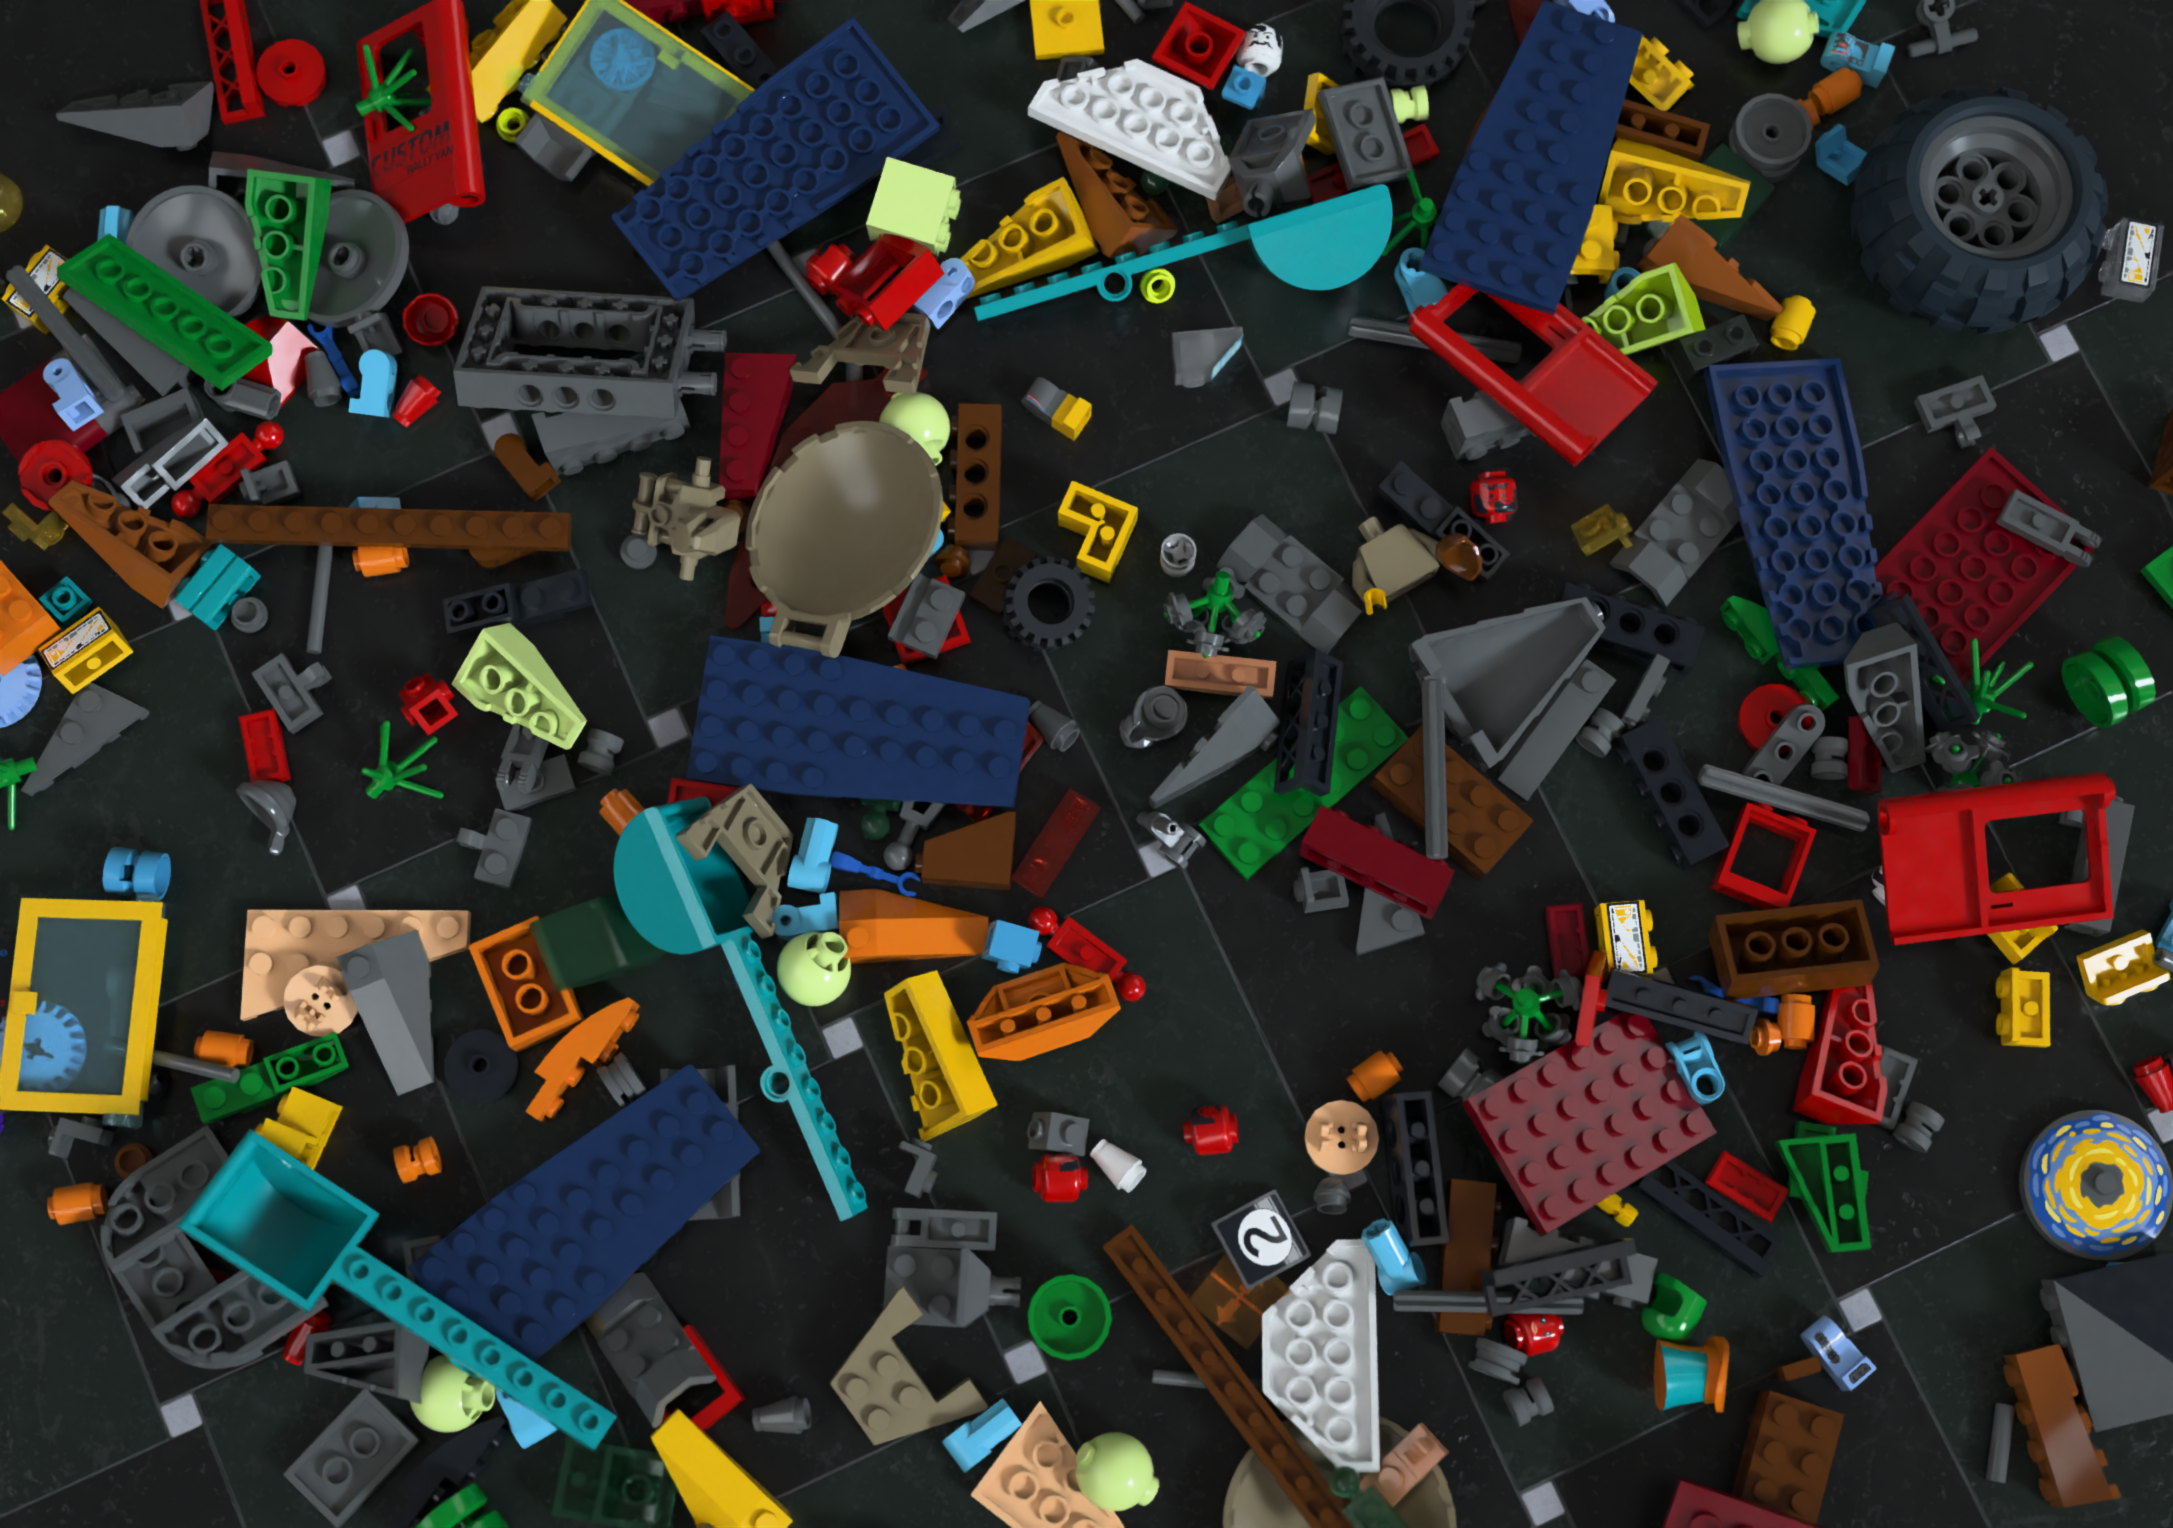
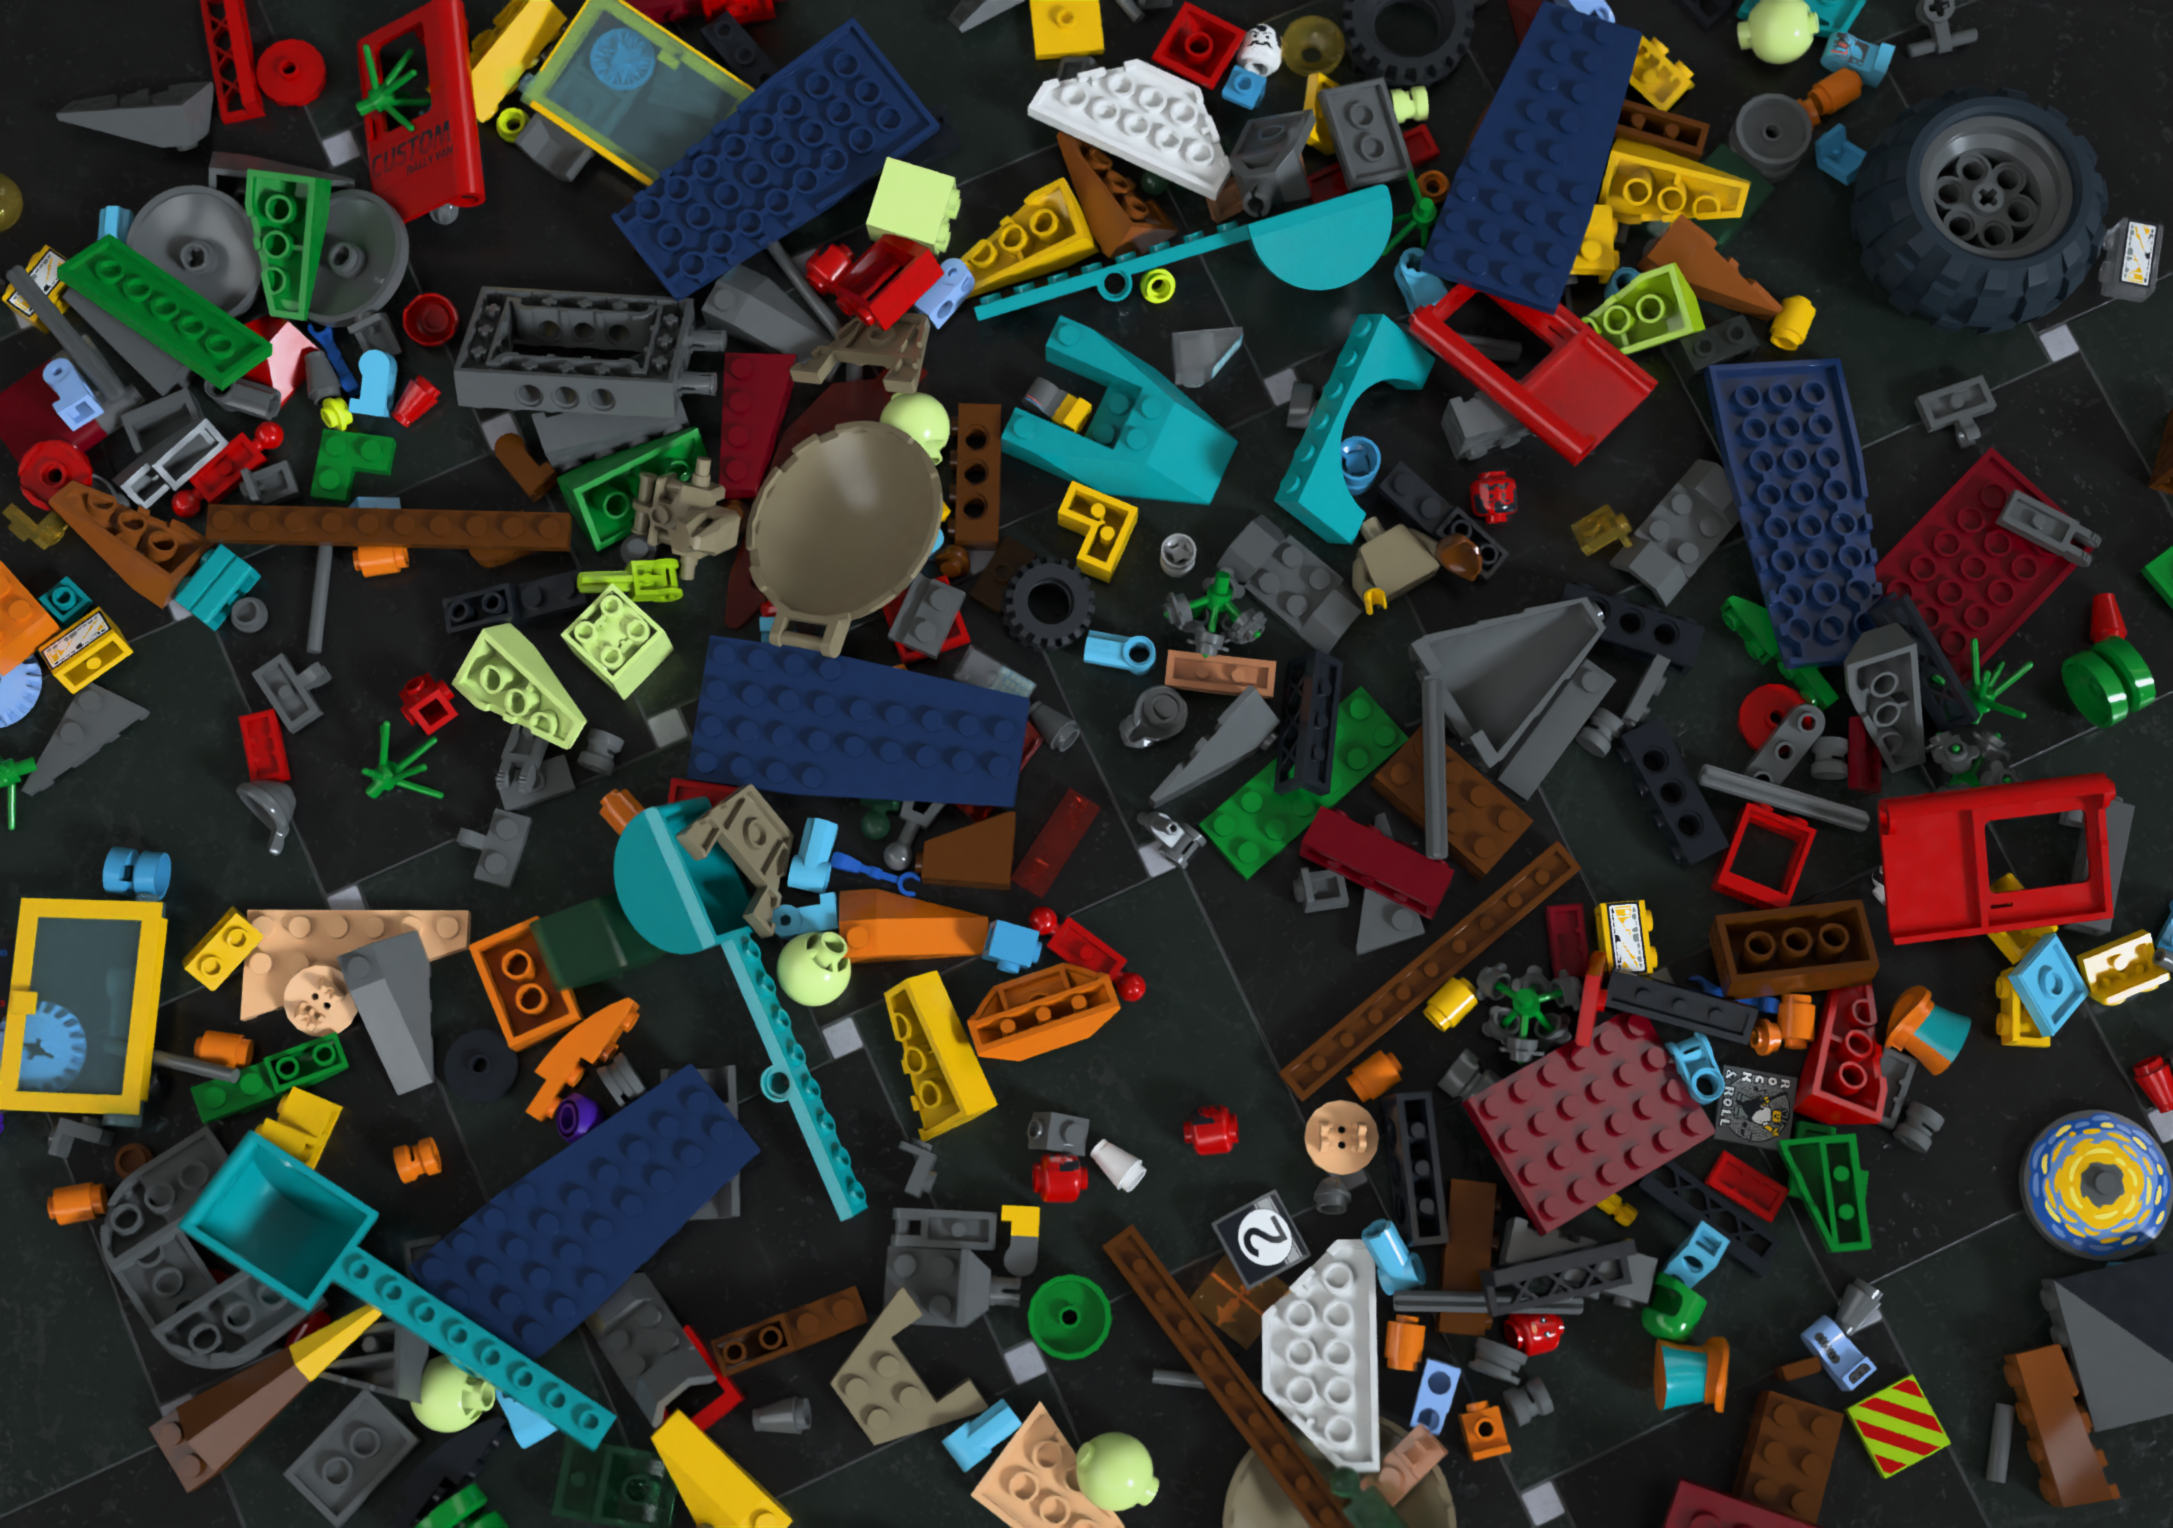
none -> reddish brown plate [149,1304,382,1493]
none -> yellow bracket [181,906,263,991]
none -> green plate [310,429,397,505]
none -> neon yellow plate [320,397,353,431]
none -> green wedge [556,426,708,552]
none -> dark purple cone [556,1093,605,1144]
none -> yellowish green brick [561,583,675,700]
none -> lime connector [577,558,683,602]
none -> dark grey wedge [701,264,842,383]
none -> reddish brown slope [711,1285,869,1378]
none -> clear slope [953,645,1036,699]
none -> teal wedge [1001,315,1238,505]
none -> leg [1001,1205,1040,1277]
none -> medium azure piece [1084,630,1157,675]
none -> teal arch [1274,314,1436,545]
none -> reddish brown plate [1278,840,1582,1103]
none -> clear yellow piece [1282,15,1345,77]
none -> dark azure wheel [1340,436,1381,496]
none -> orange brick [1384,1314,1426,1372]
none -> light blue leg [1409,1356,1461,1436]
none -> orange plate [1417,170,1450,205]
none -> yellow brick [1423,977,1478,1032]
none -> orange brick [1458,1400,1511,1461]
none -> medium azure leg [1661,1220,1730,1289]
none -> tile [1711,1065,1798,1151]
none -> dark grey cone [1833,1277,1883,1336]
none -> tile [1844,1374,1951,1479]
none -> hat [1885,986,1971,1076]
none -> medium azure tile [2007,932,2090,1037]
none -> red cone [2090,593,2128,643]

